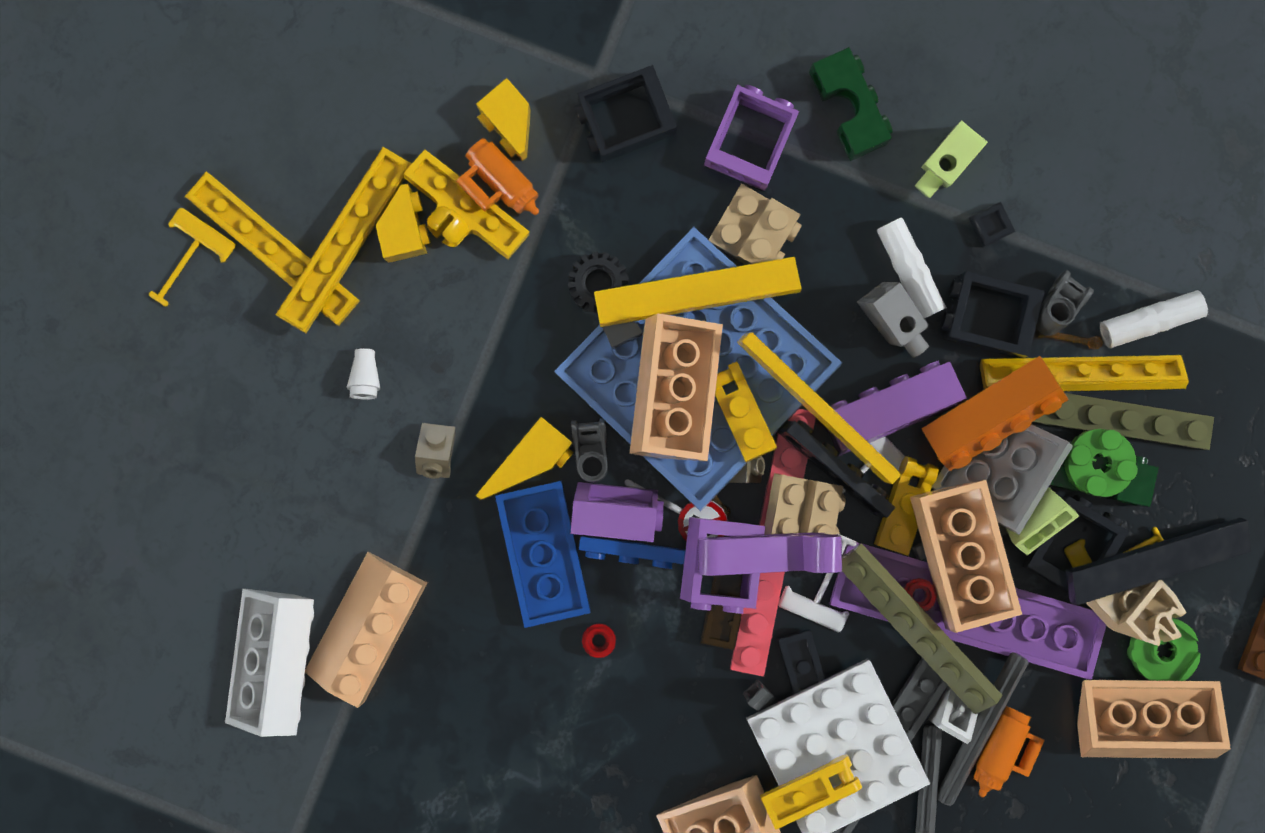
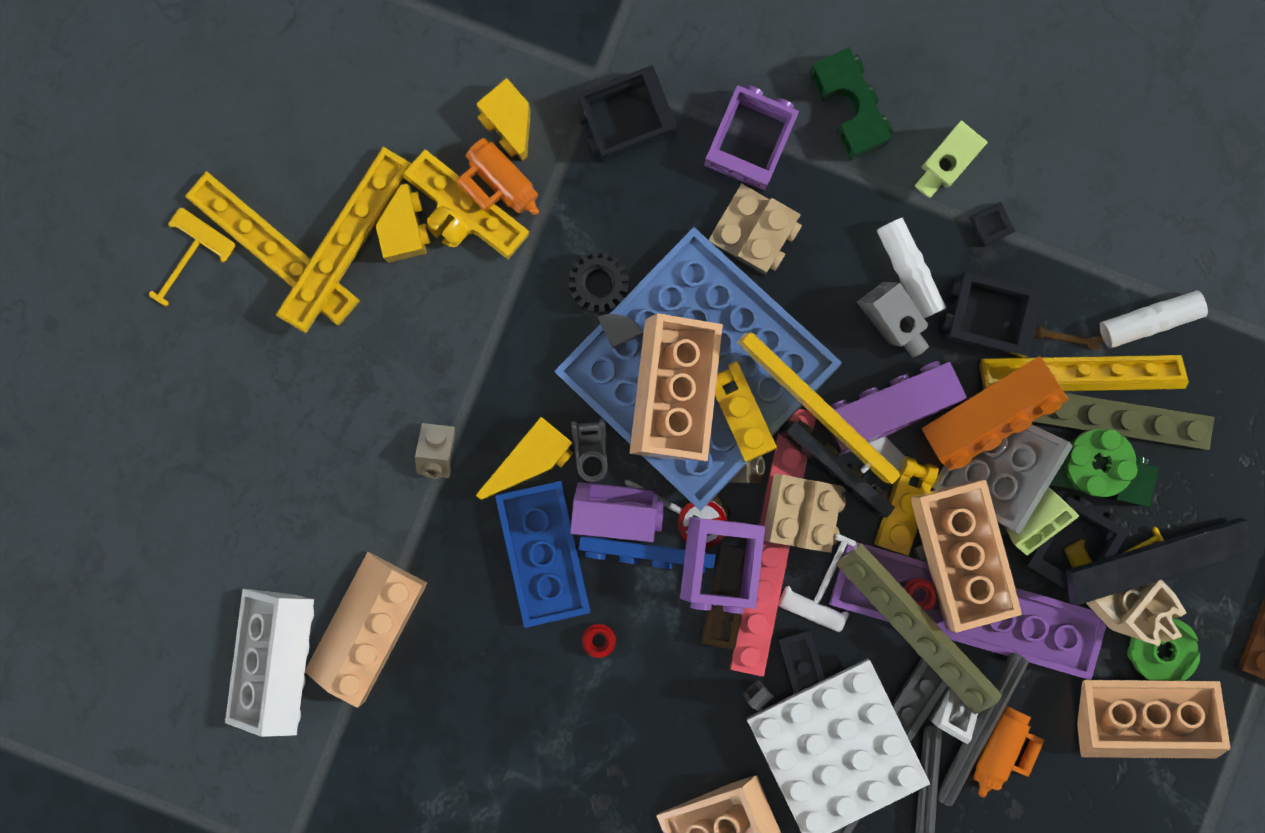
white cone [347,349,380,400] -> none
yellow tile [594,257,802,327] -> none
medium lavender beam [698,533,842,576] -> none
yellow plate [760,754,862,830] -> none
dark grey piece [1036,270,1094,336] -> none

